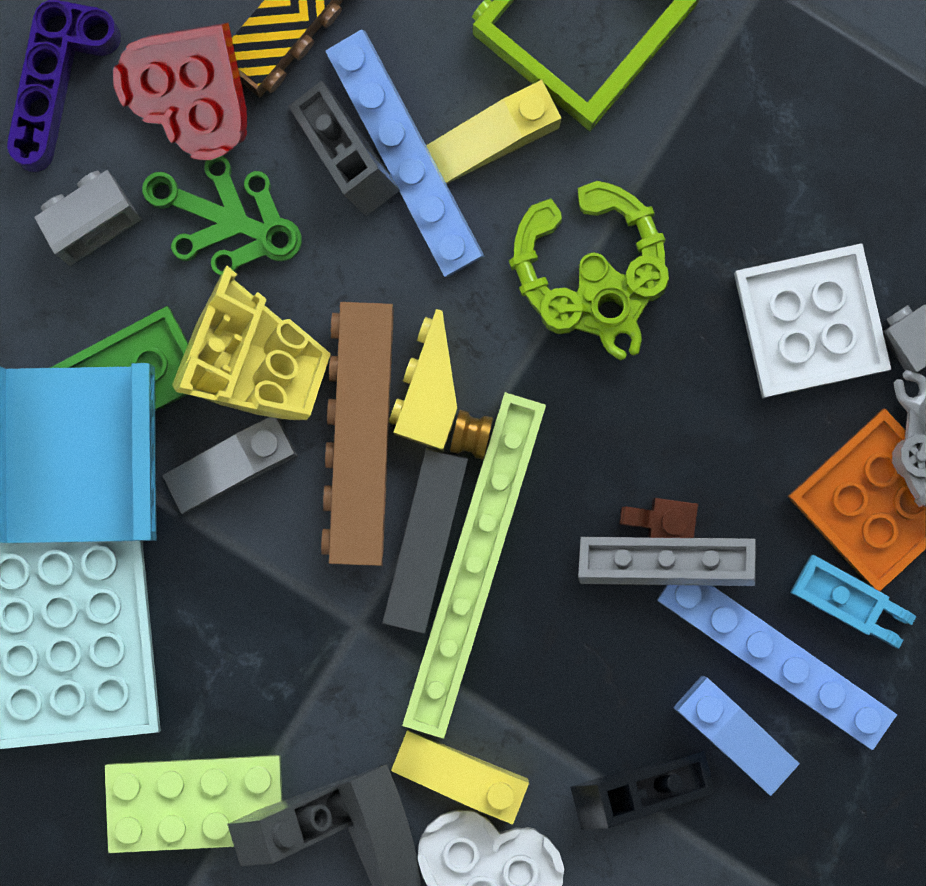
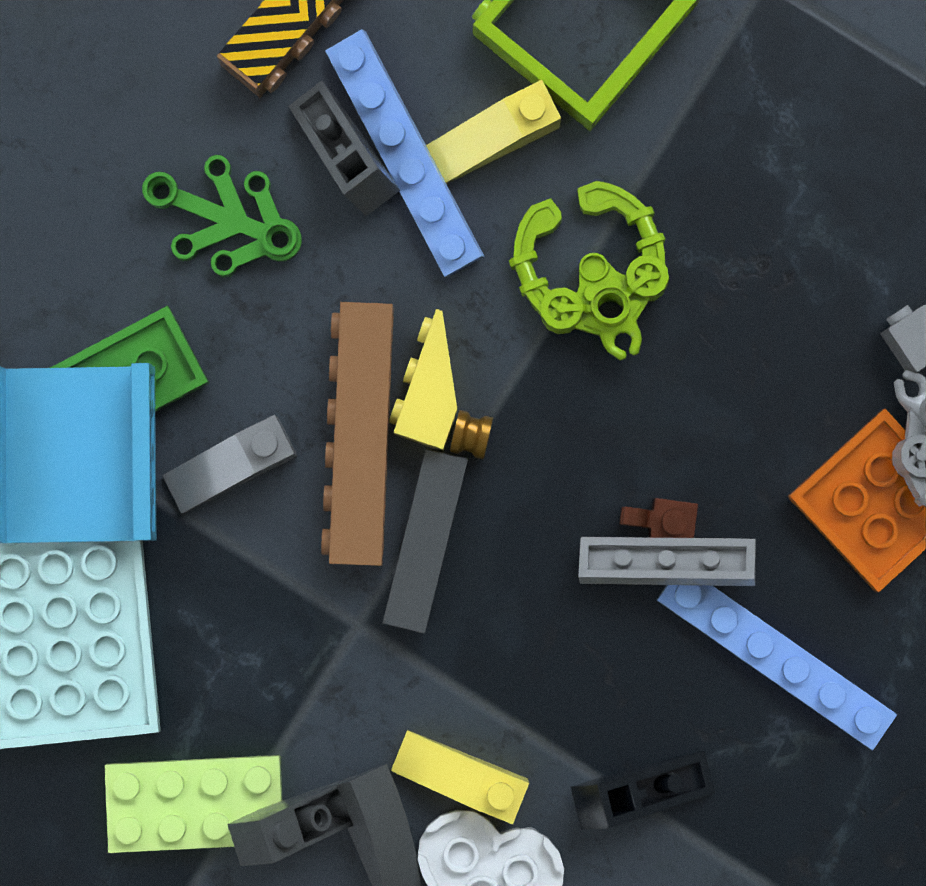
dark purple beam [7,0,121,172] -> none
light grey slope [35,170,142,266] -> none
plate [113,22,247,160] -> none
light yellow wedge [172,266,331,420] -> none
yellowish green plate [402,392,546,739] -> none
light blue slope [673,676,800,796] -> none
white plate [734,243,891,398] -> none
medium azure hinge [790,555,916,649] -> none

